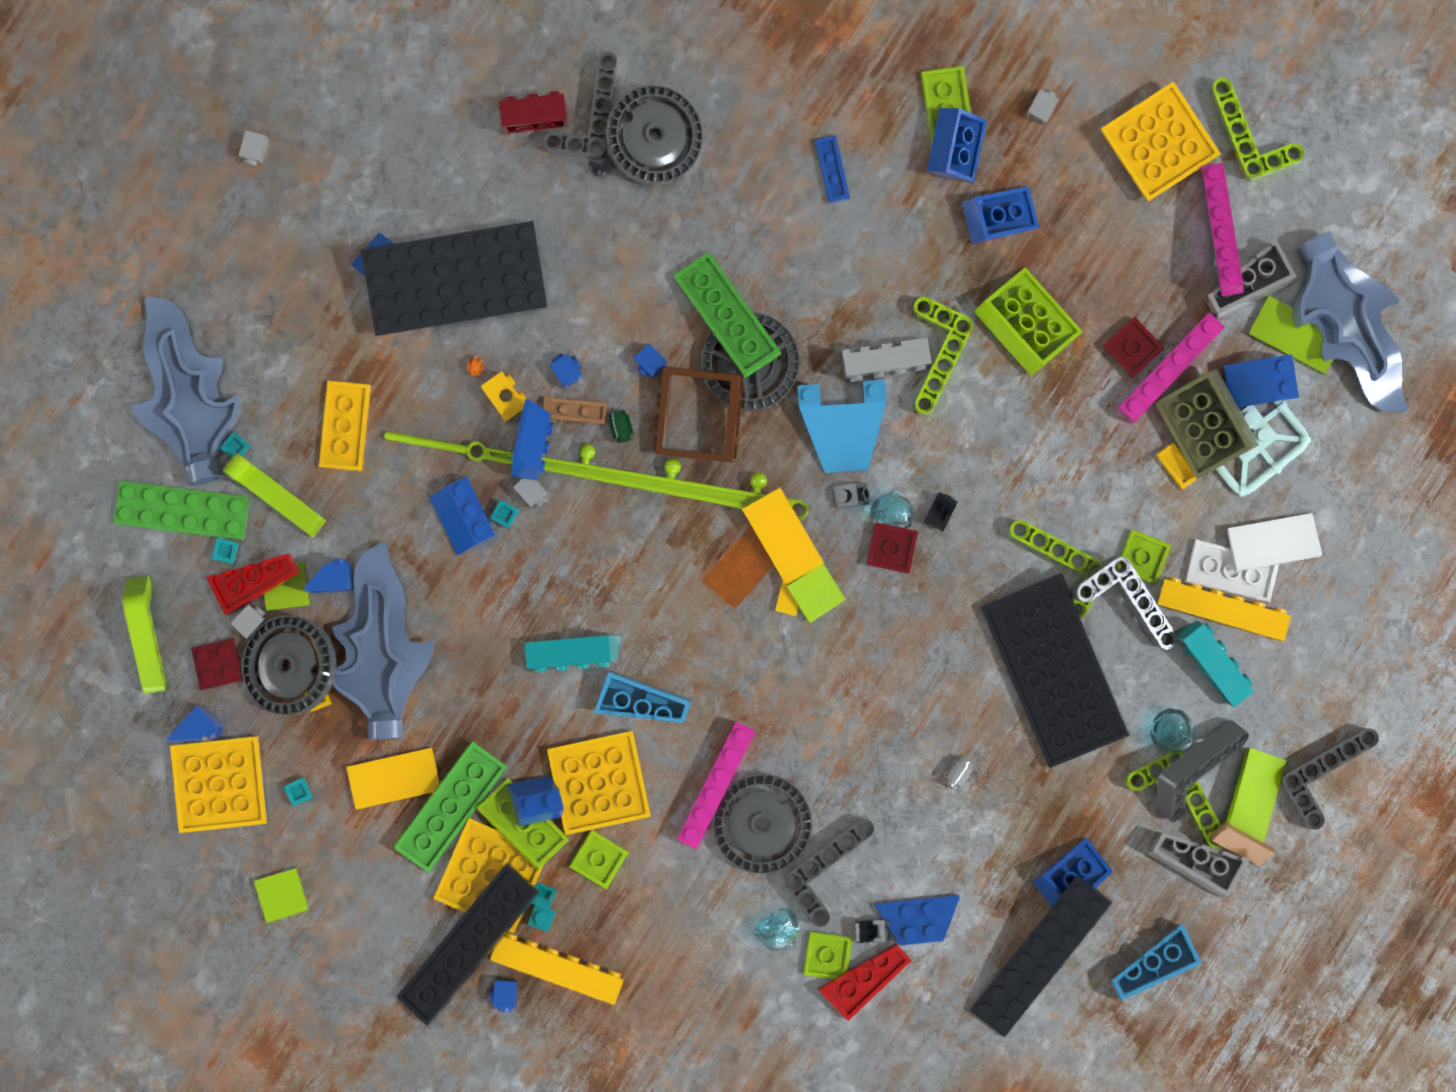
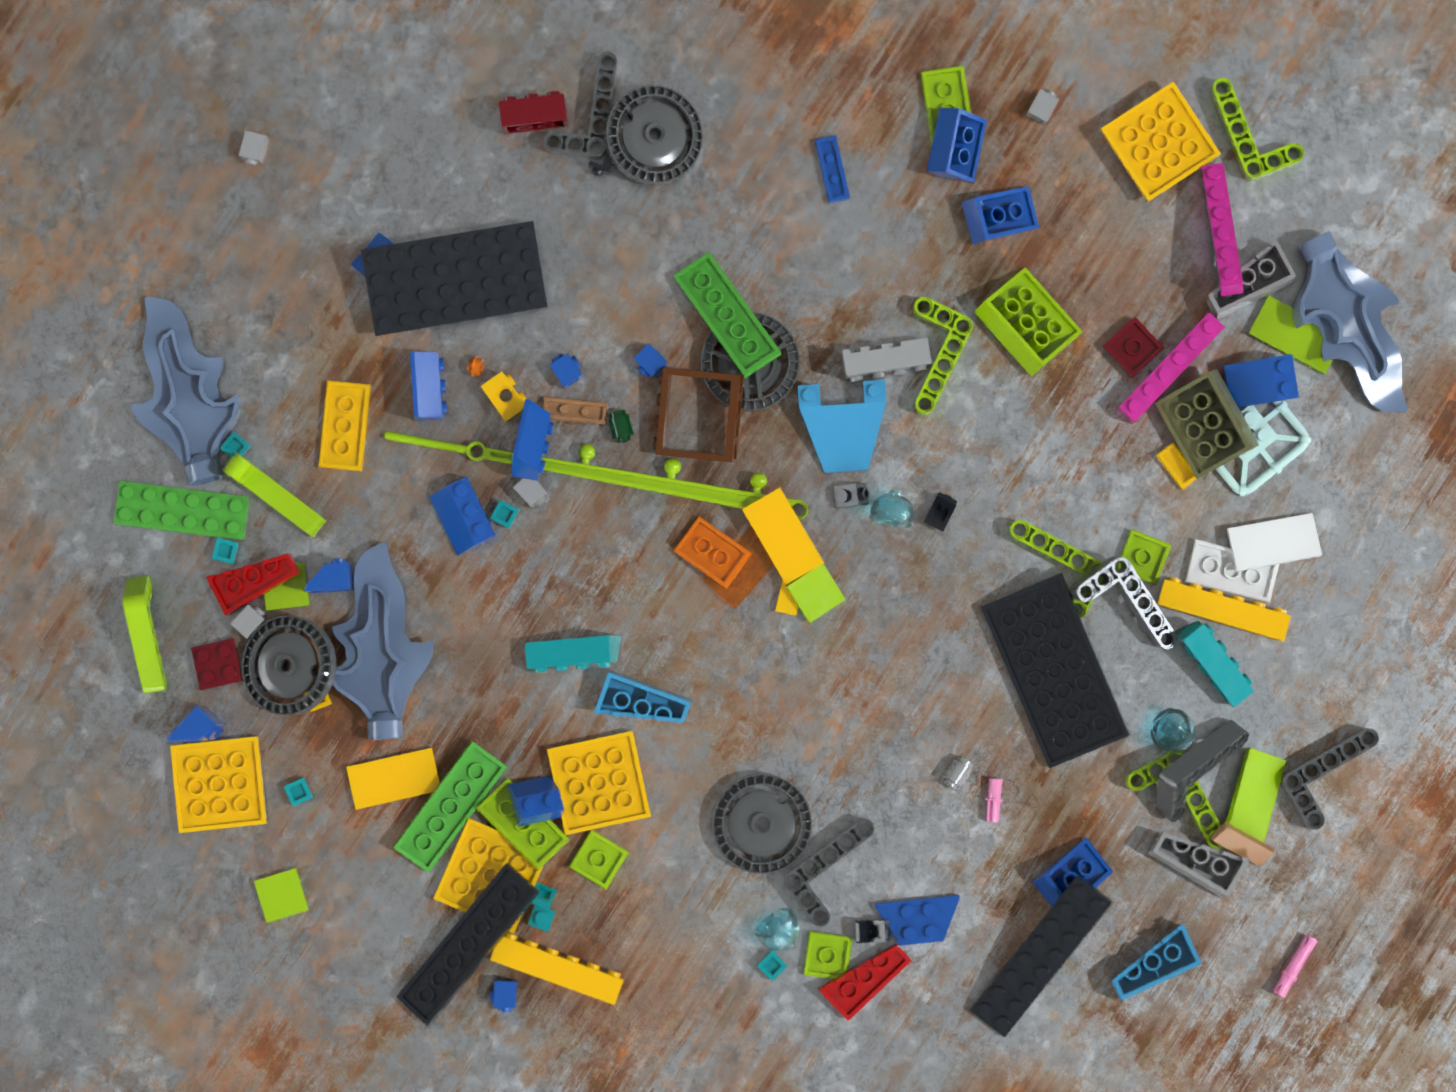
dark pink brick [677,721,756,849] -> none
dark red plate [866,522,918,574] -> none
none -> slope [410,352,448,422]
none -> orange tile [674,516,752,589]
none -> teal plate [757,950,788,982]
none -> bright pink axle [985,778,1003,823]
none -> bright pink pin [1272,934,1318,998]

